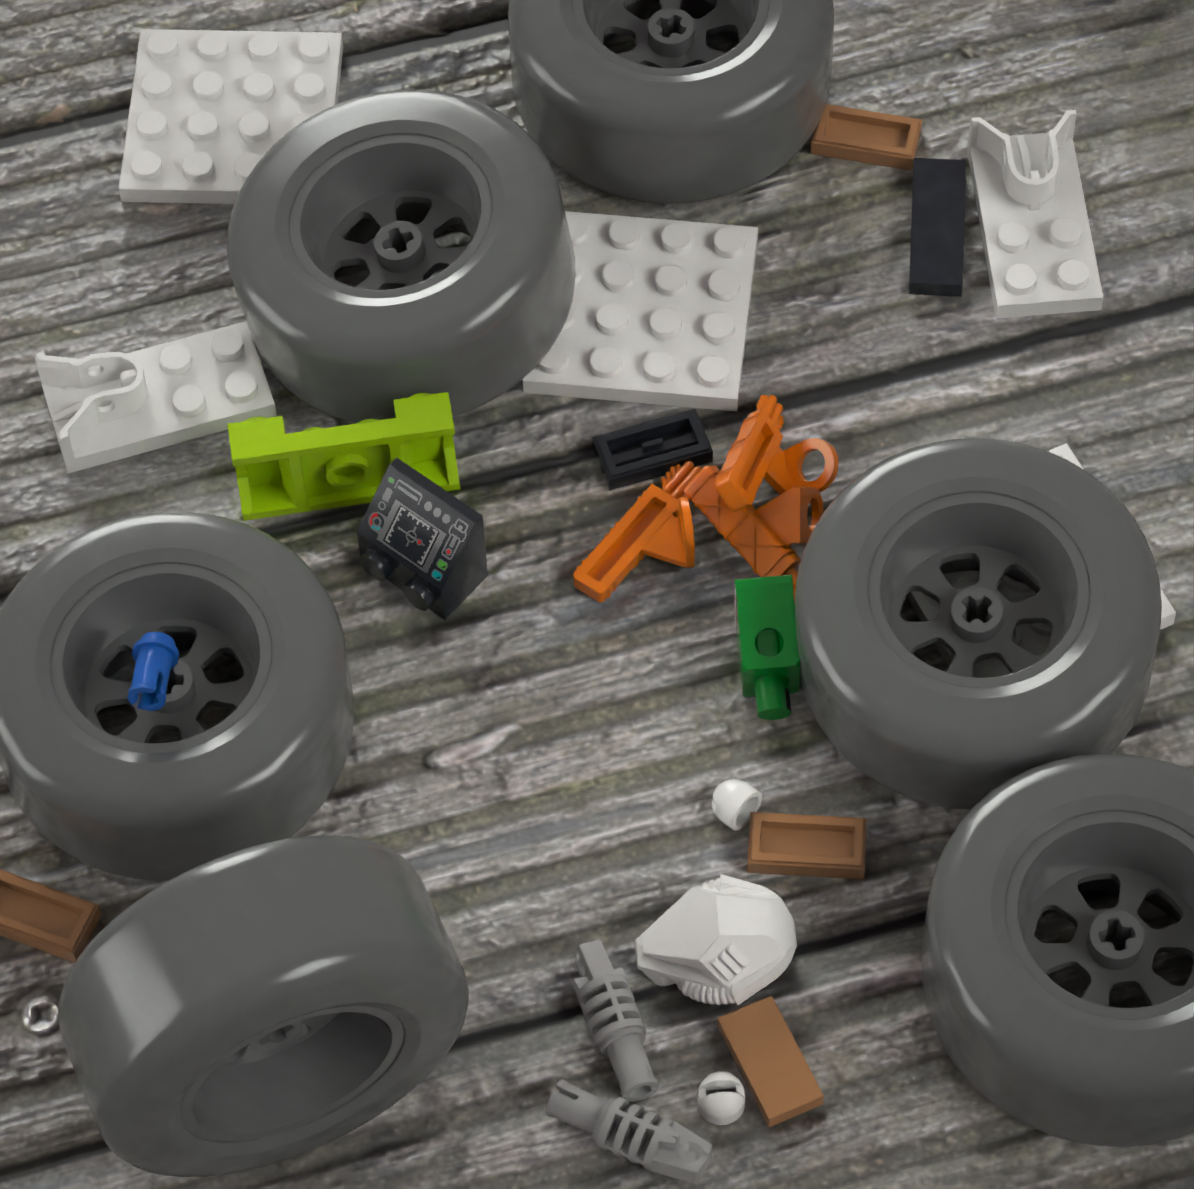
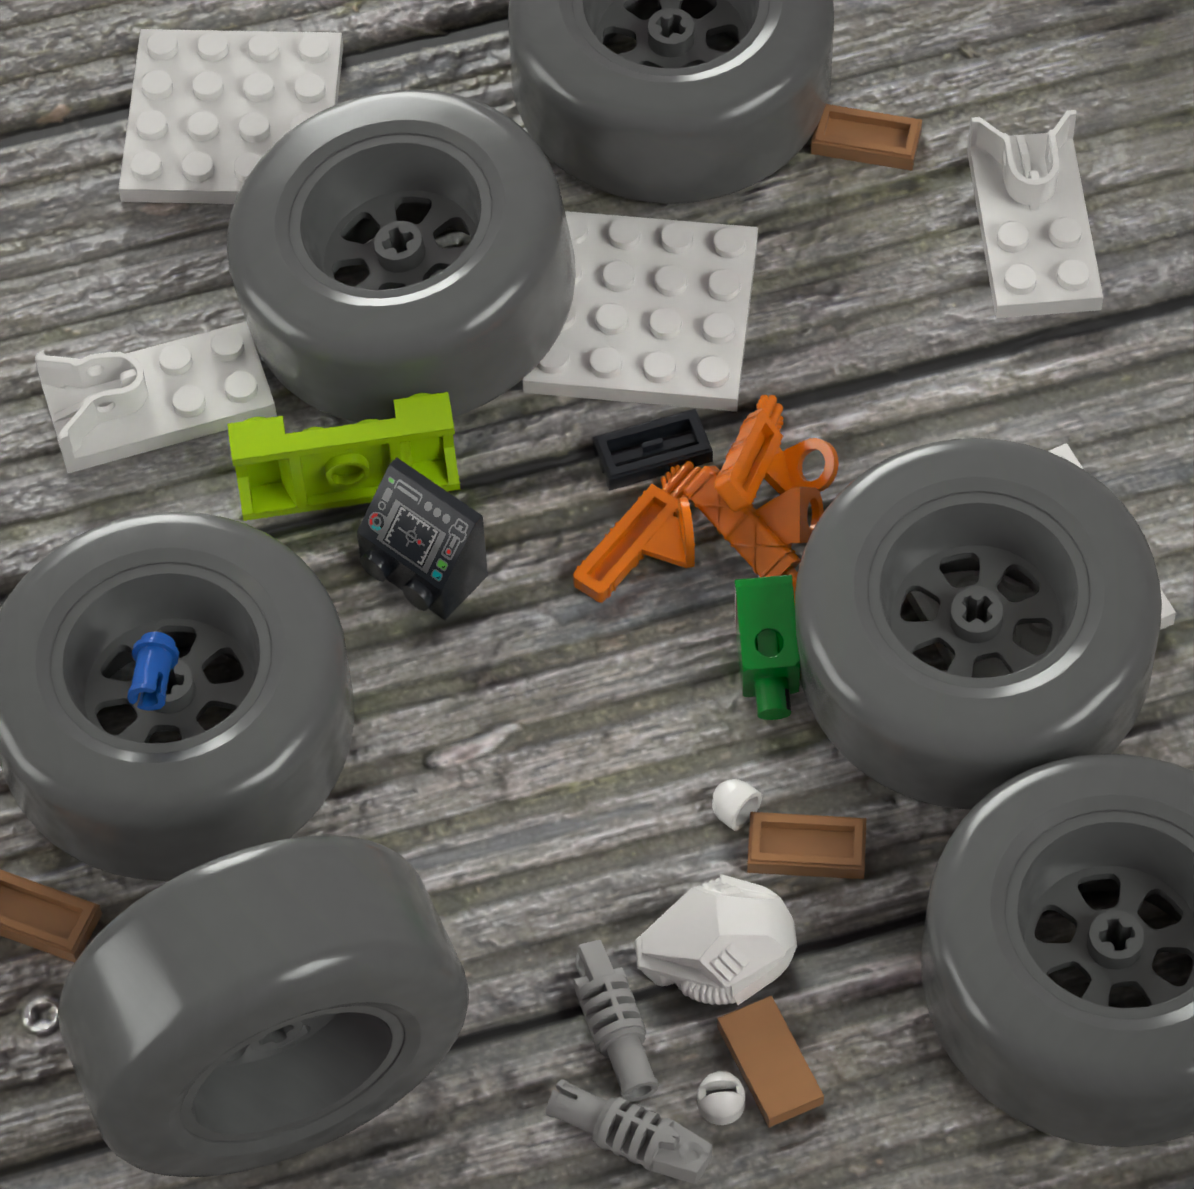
black tile [909,158,966,297] -> none

